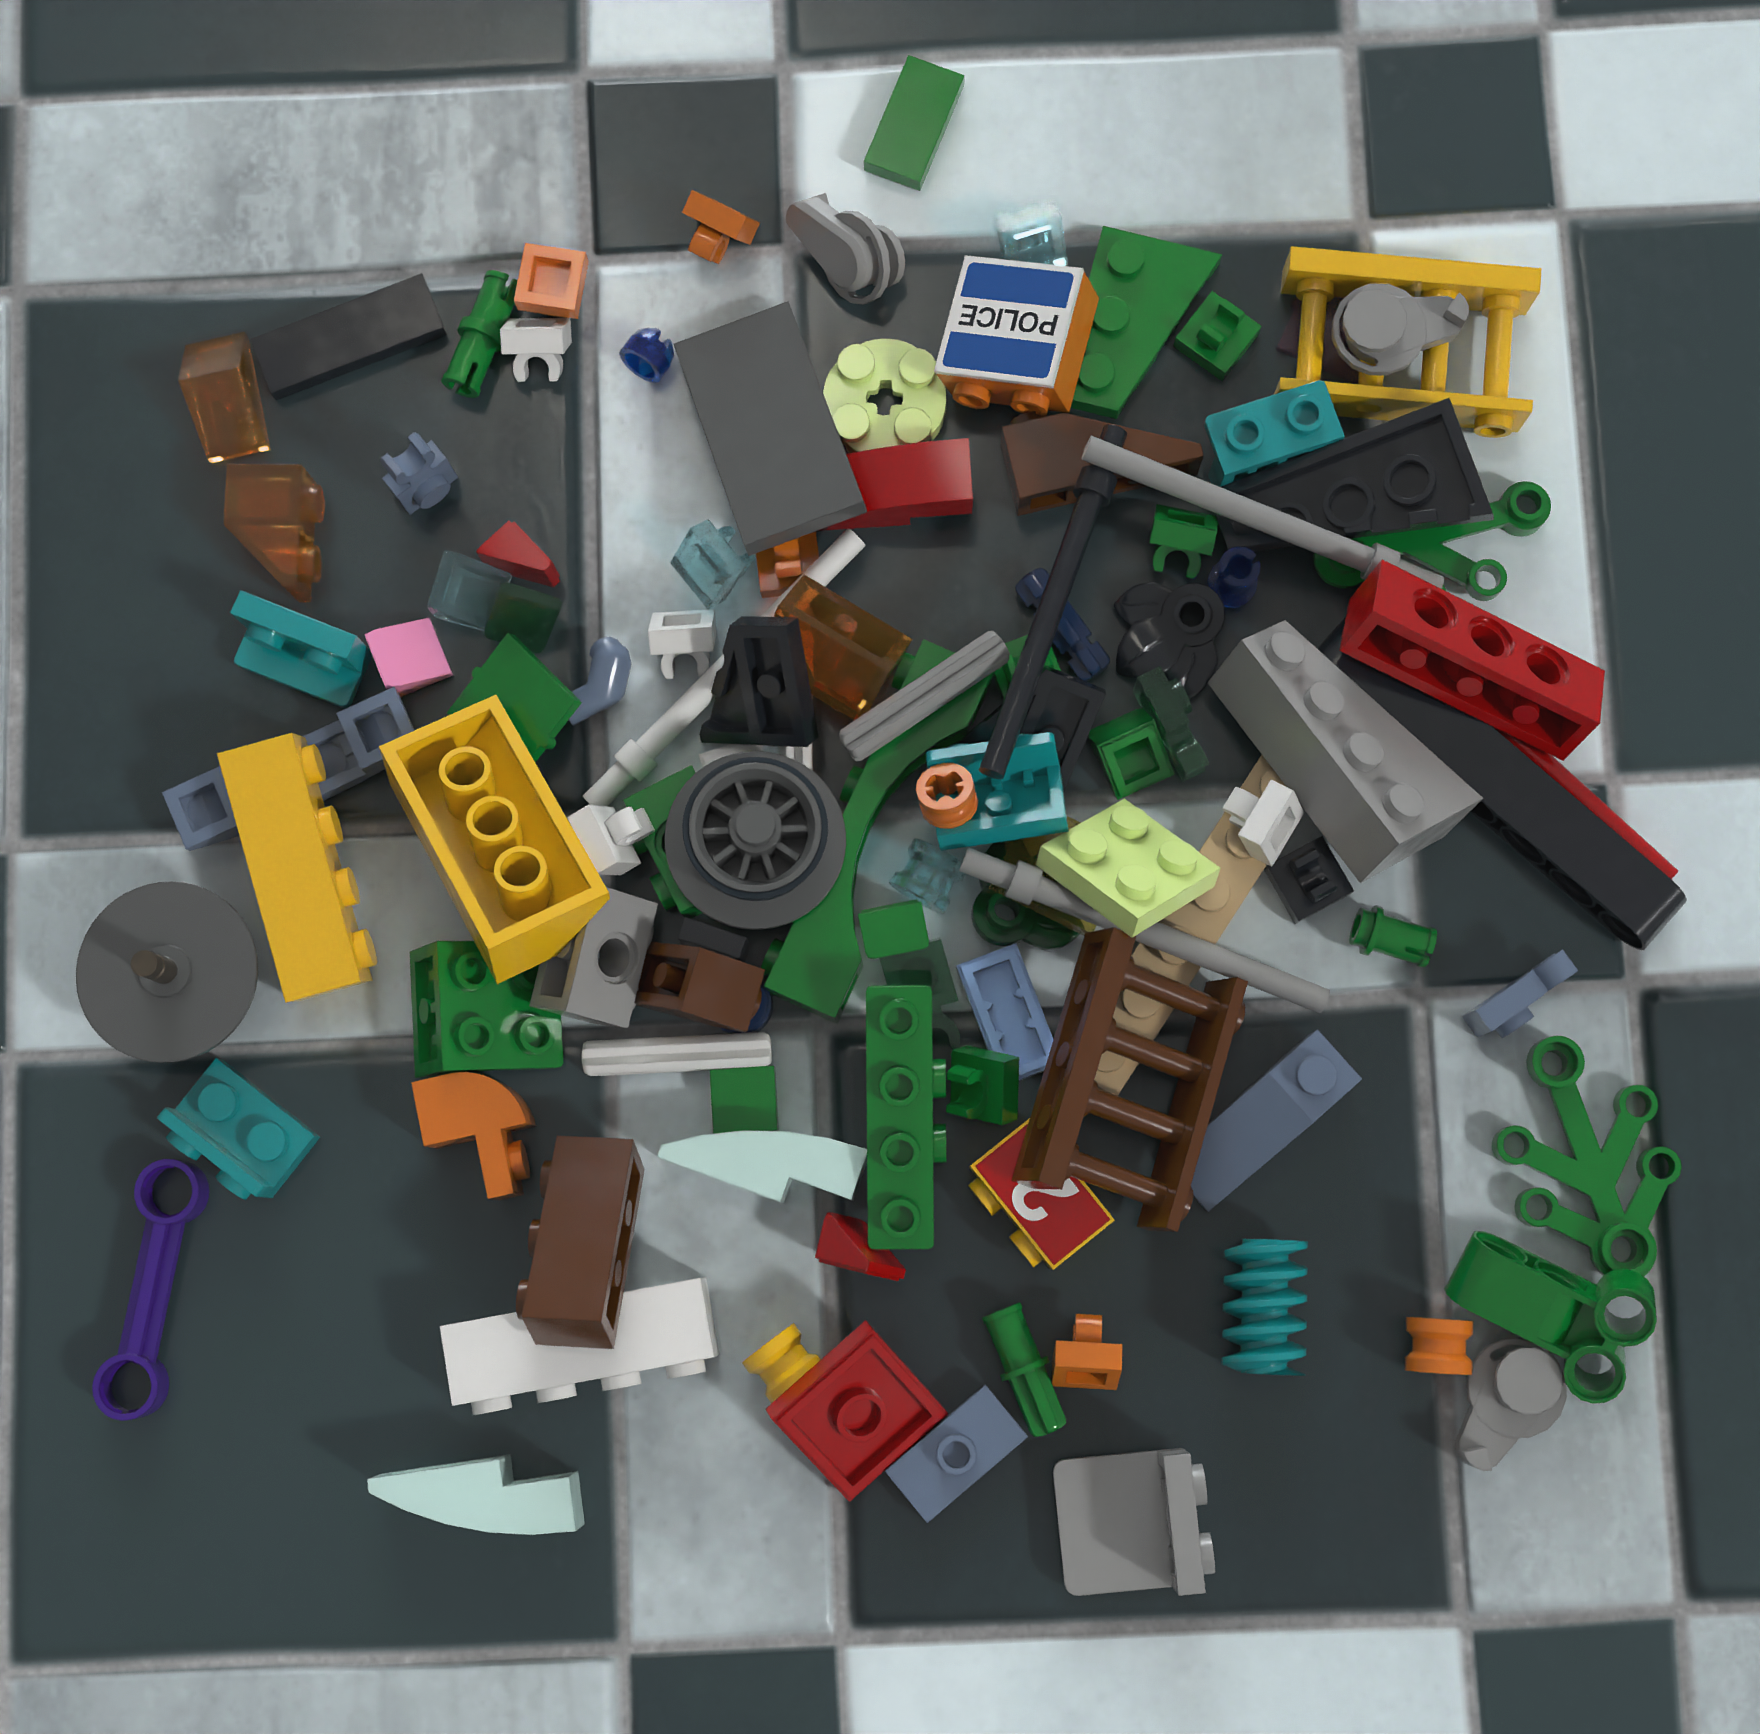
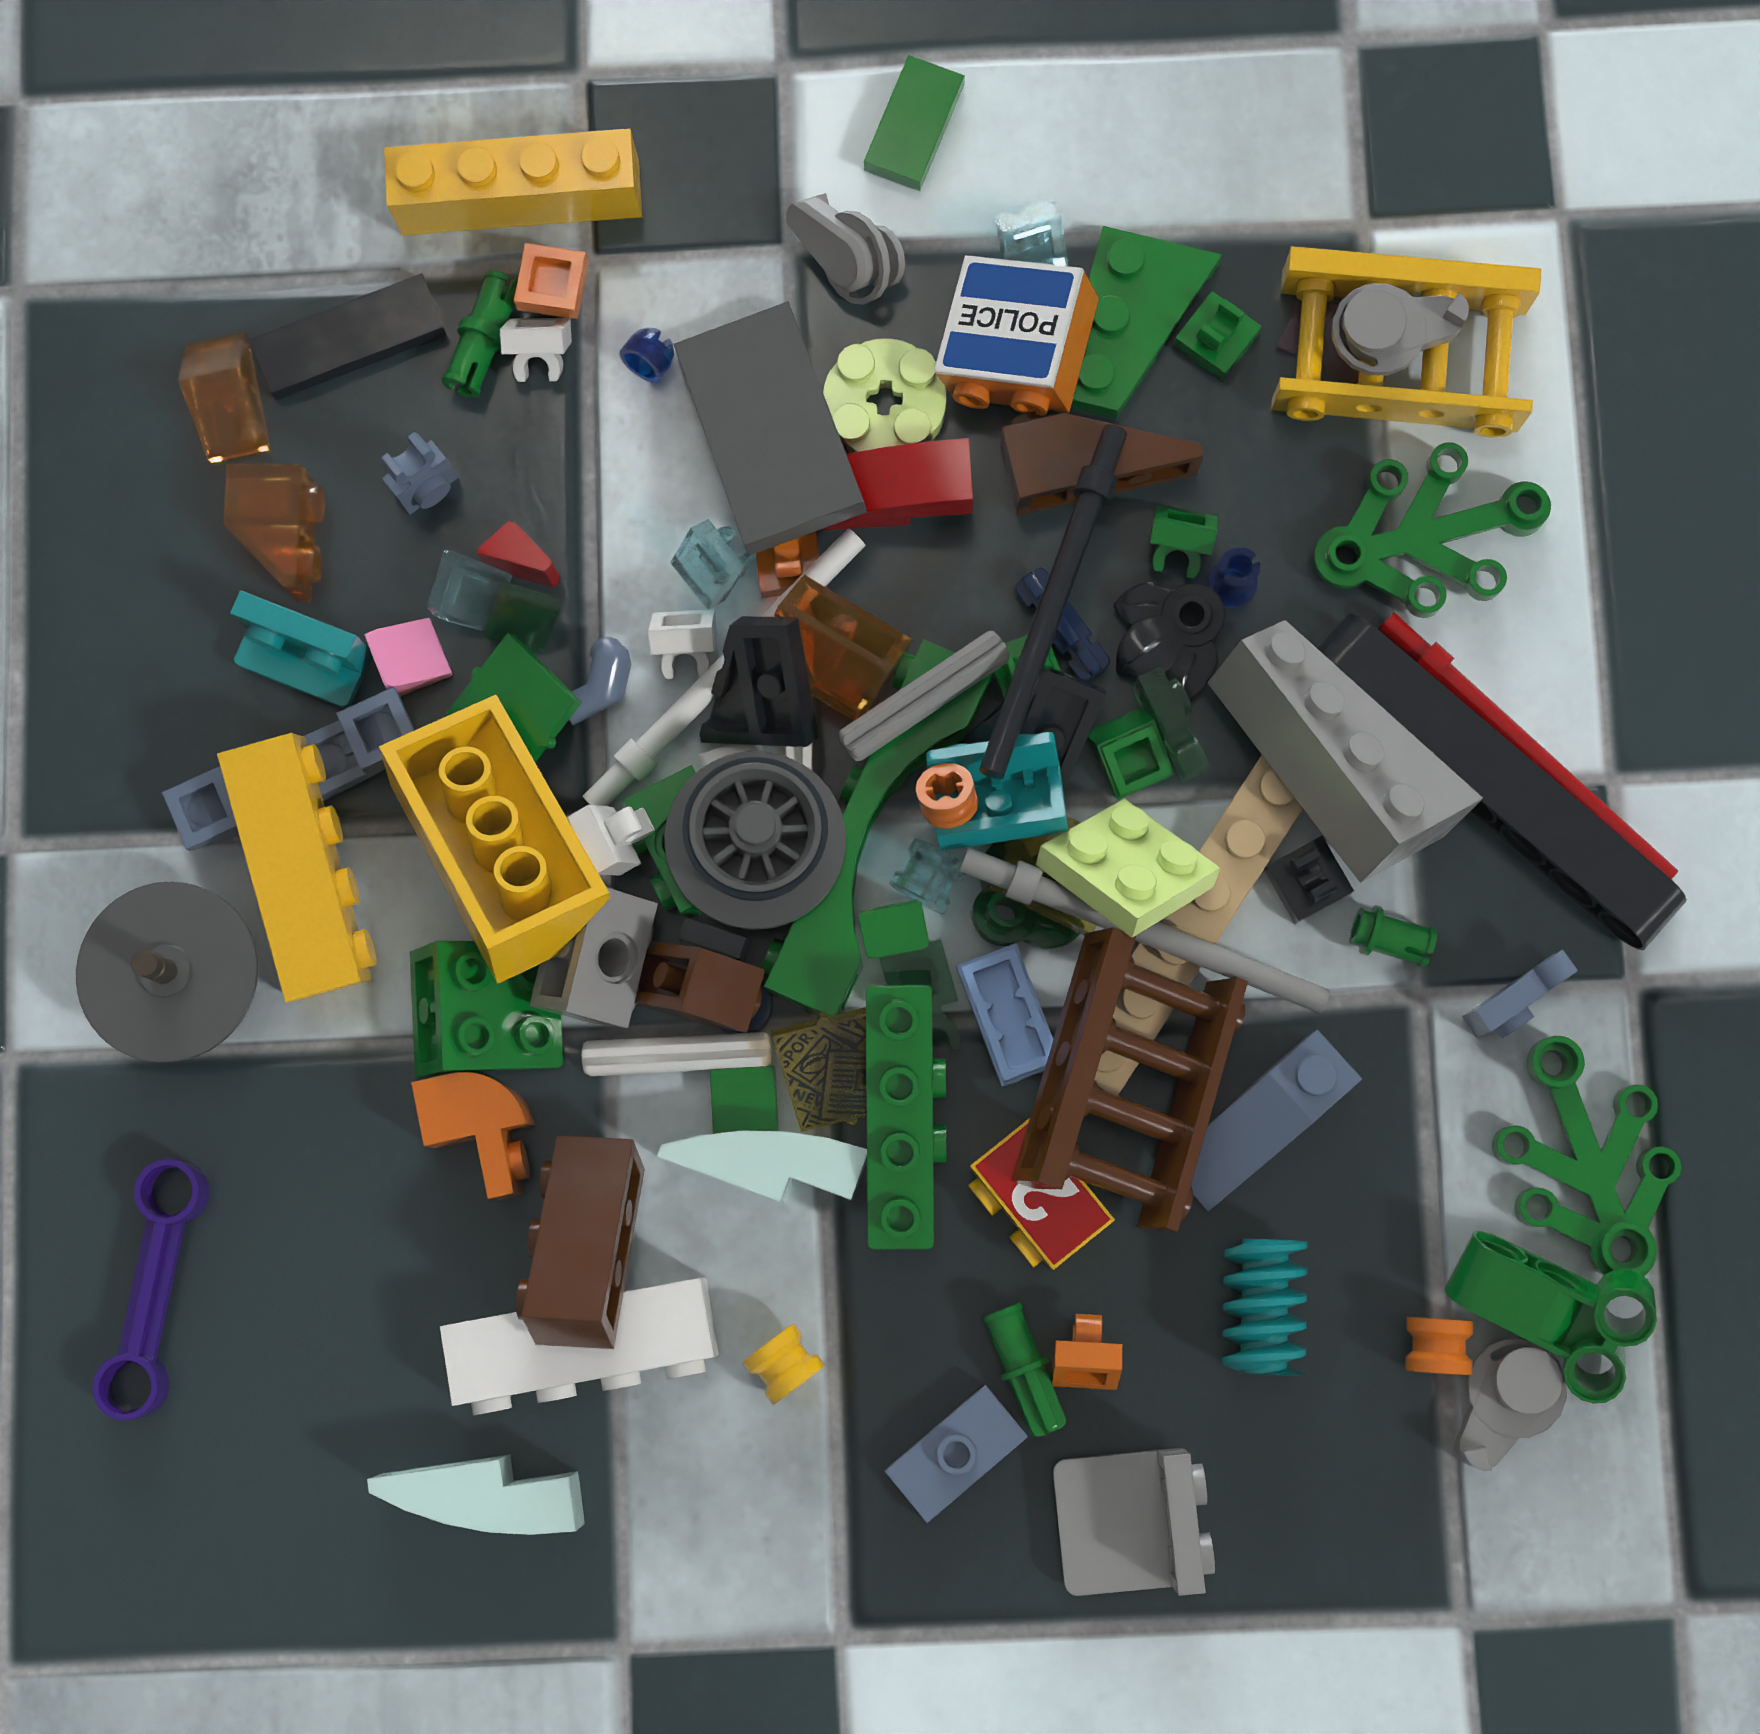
teal bracket [157,1058,320,1200] -> none
orange tile [682,190,760,264] -> none
red tile [765,1320,948,1502] -> none
red slope [815,1212,906,1281] -> none
green tile [946,1045,1019,1125] -> none
light grey bar [1081,435,1444,589] -> none
teal bracket [1204,380,1345,487] -> none
black wing [1215,398,1494,555] -> none
white tile [1222,780,1304,867] -> none
red brick [1339,559,1605,761] -> none
none -> yellow brick [384,129,642,236]
none -> clear yellow piece [771,1007,867,1132]

